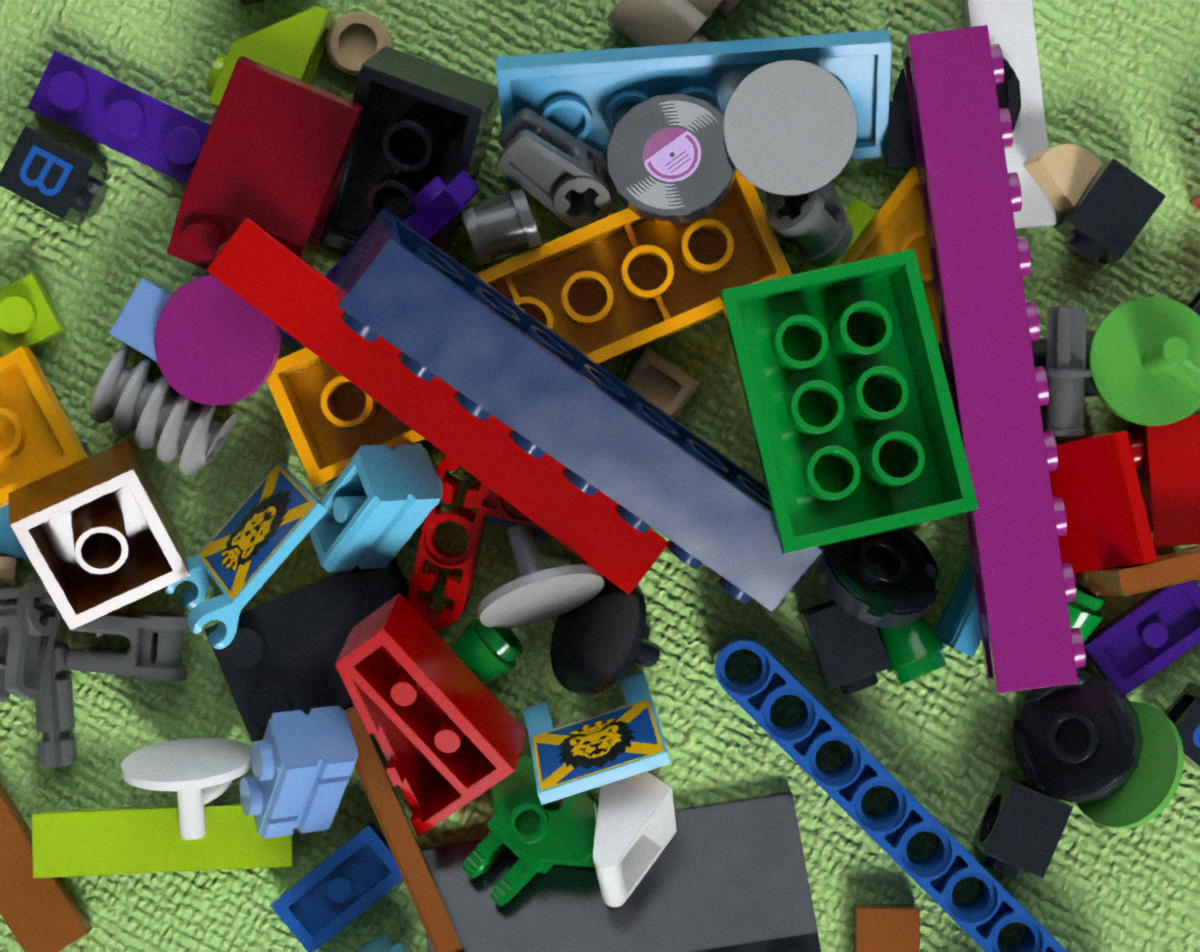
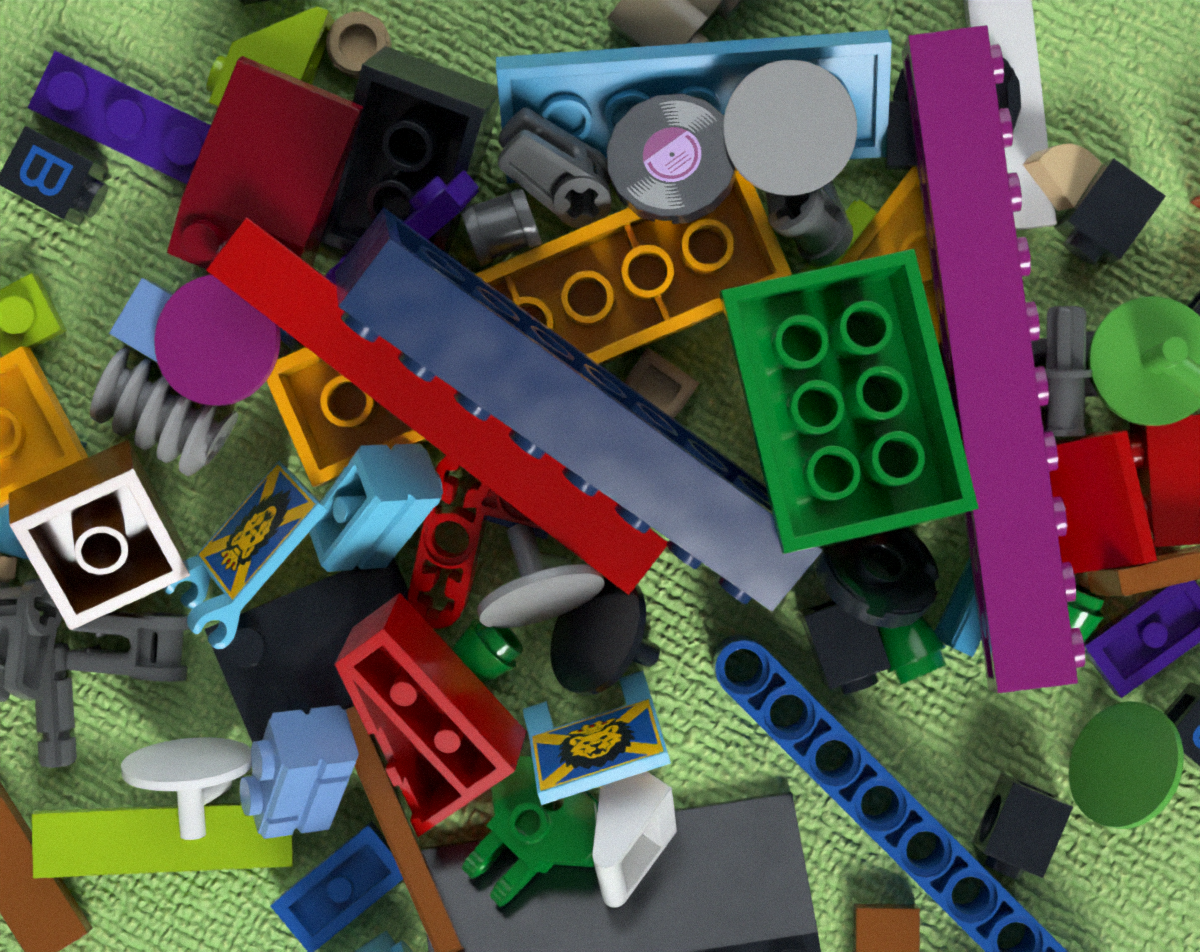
black tile [1012,674,1143,803] -> none

